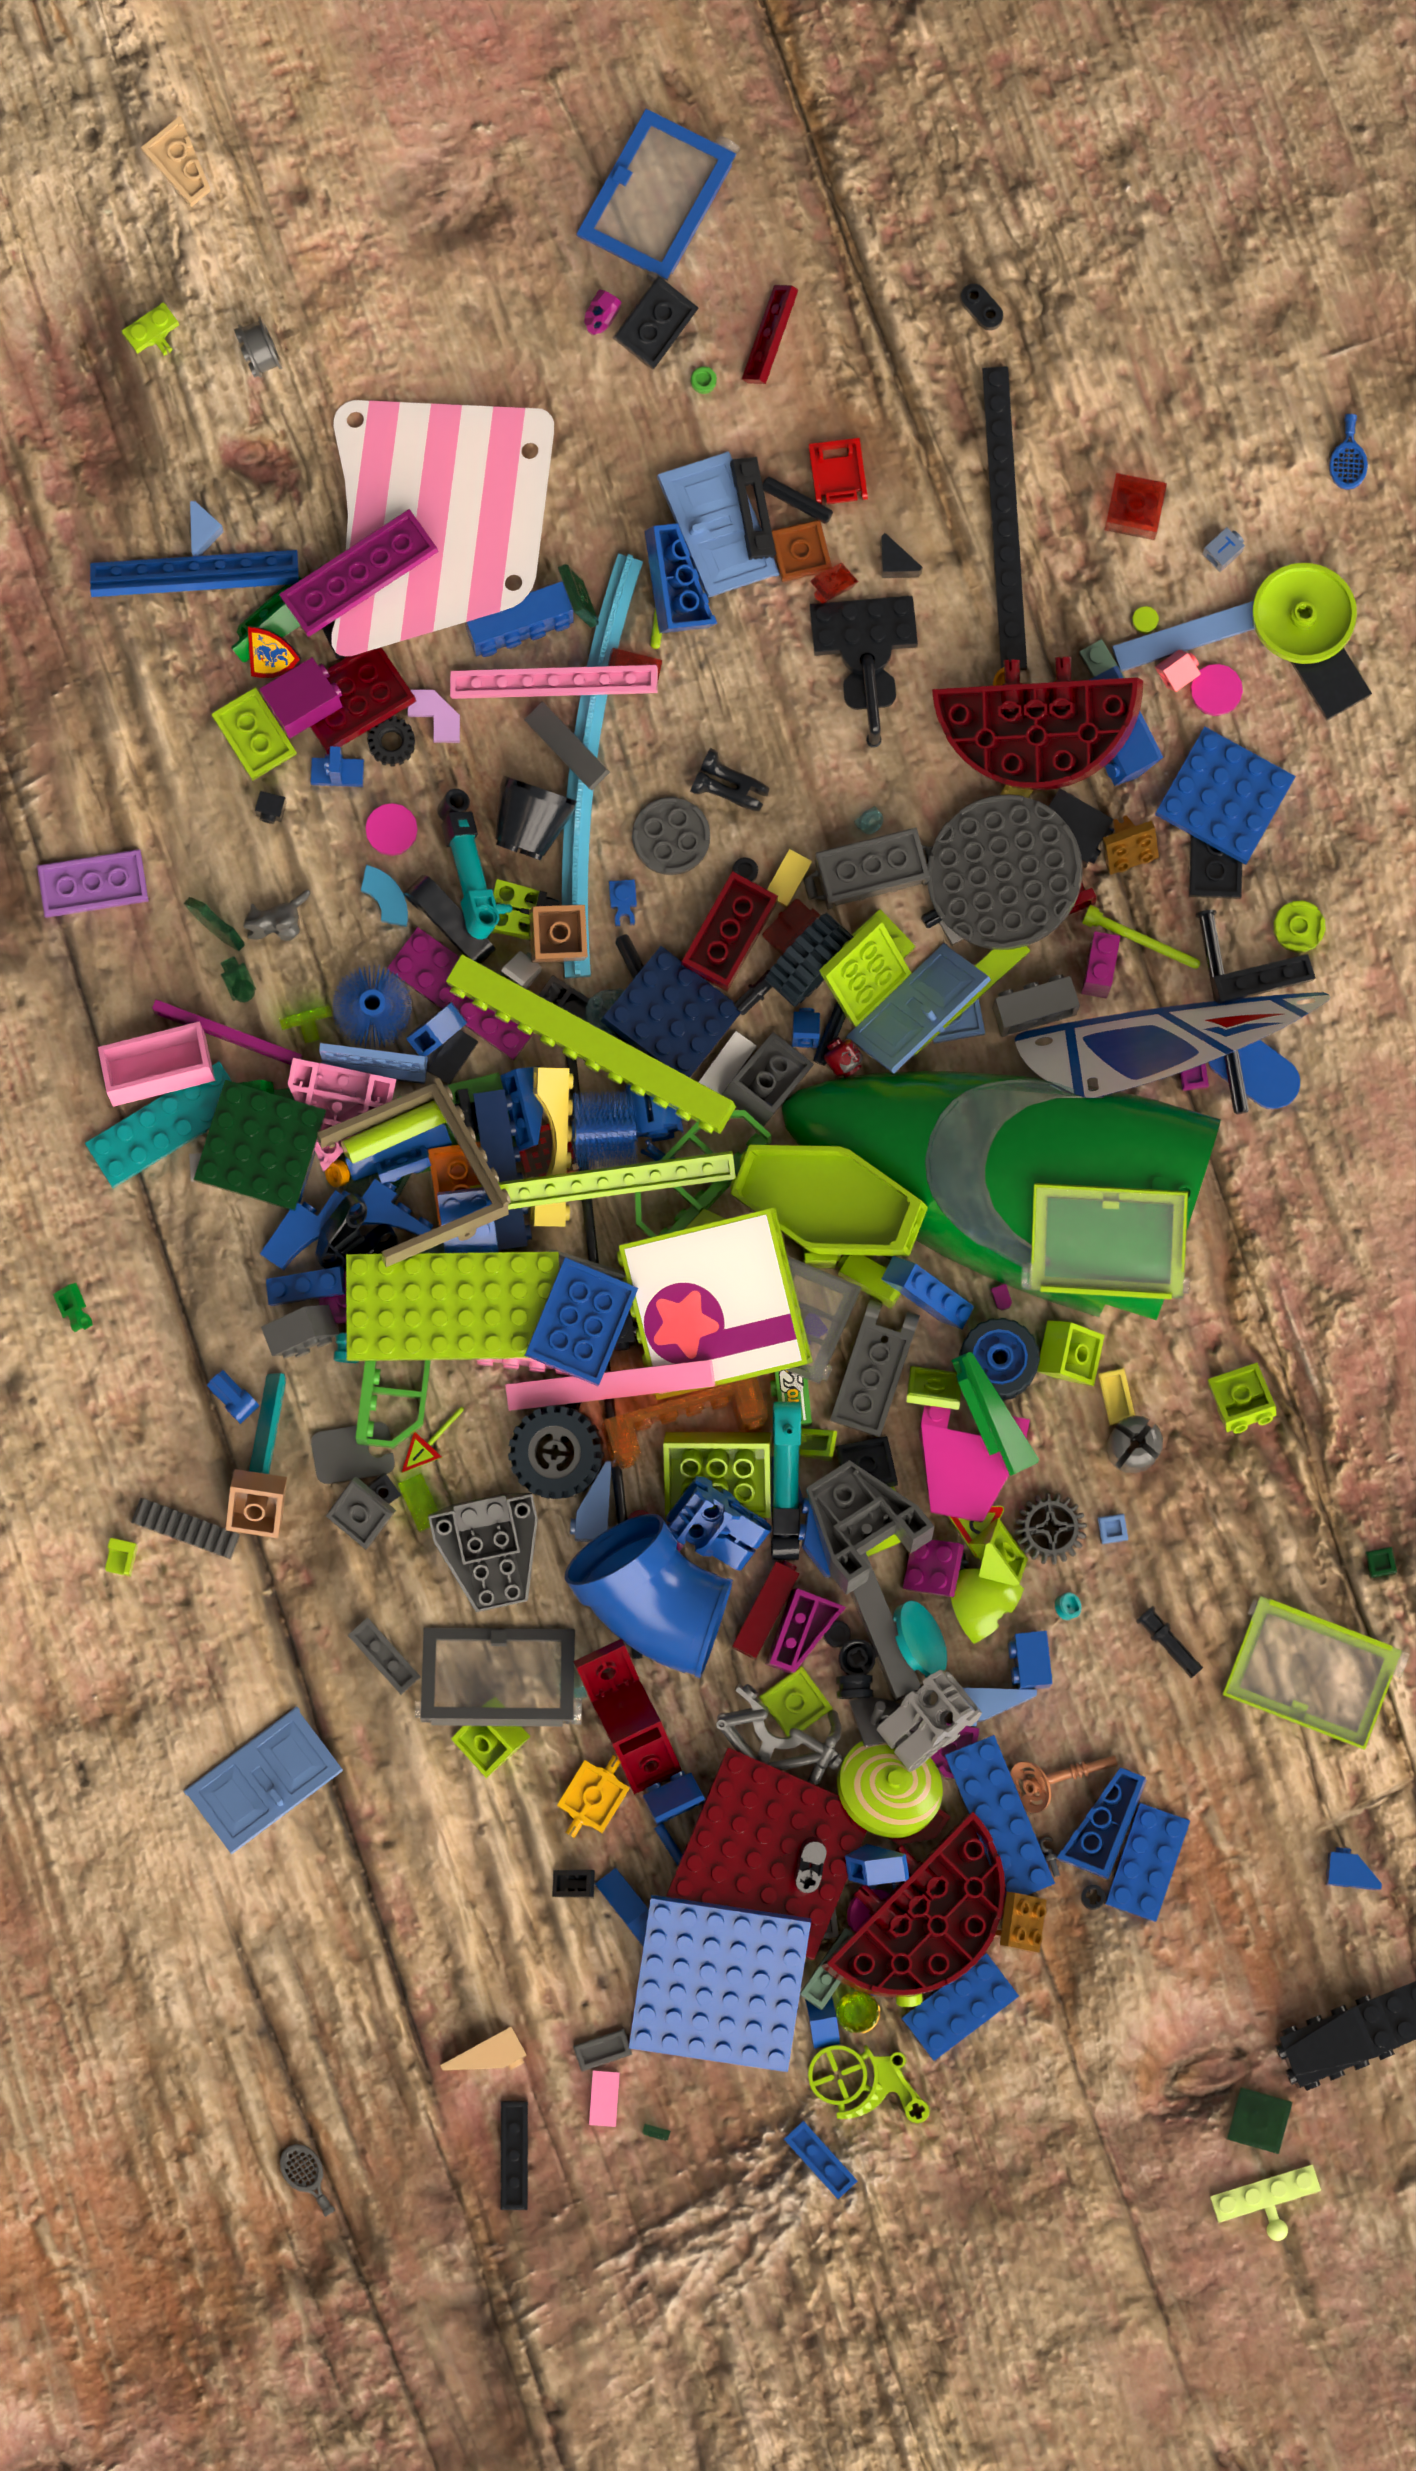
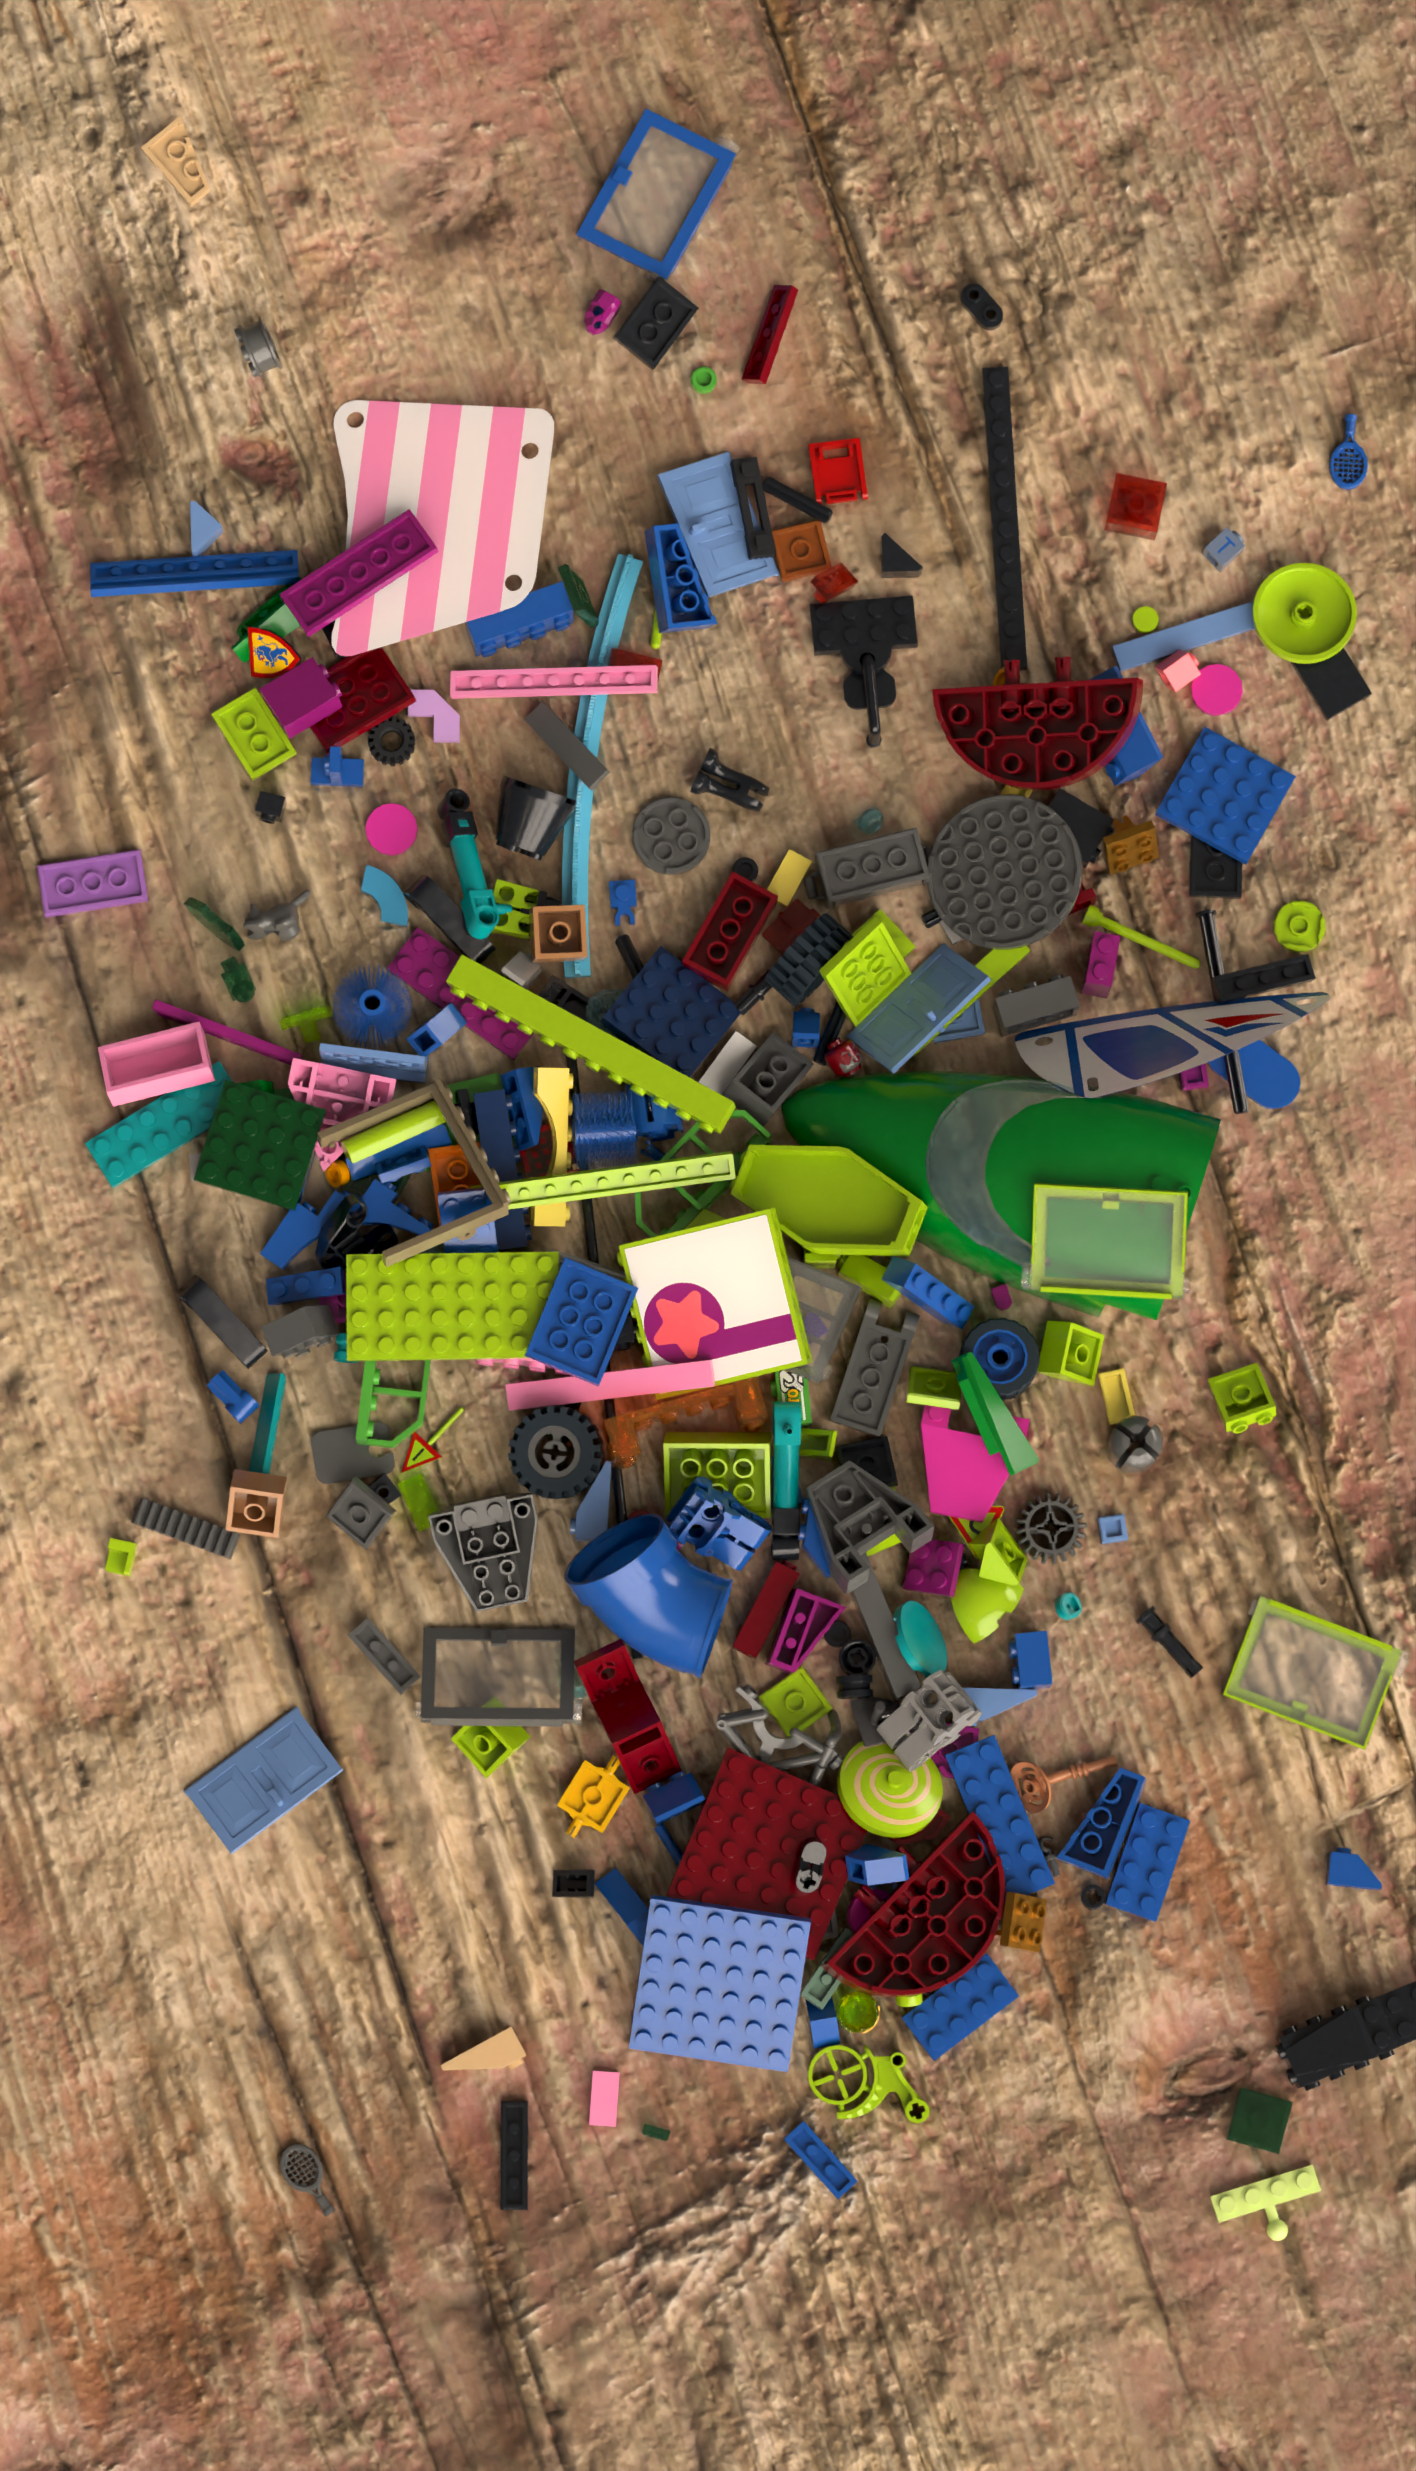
green plate [53,1283,93,1332] -> none
lime plate [122,302,179,356] -> none
black tile [427,1030,478,1085] -> none
dark grey tile [573,2029,632,2072] -> none
sand green plate [1079,639,1125,678] -> none
dark green tile [1365,1547,1397,1579] -> none
none -> black beam [176,1275,268,1369]

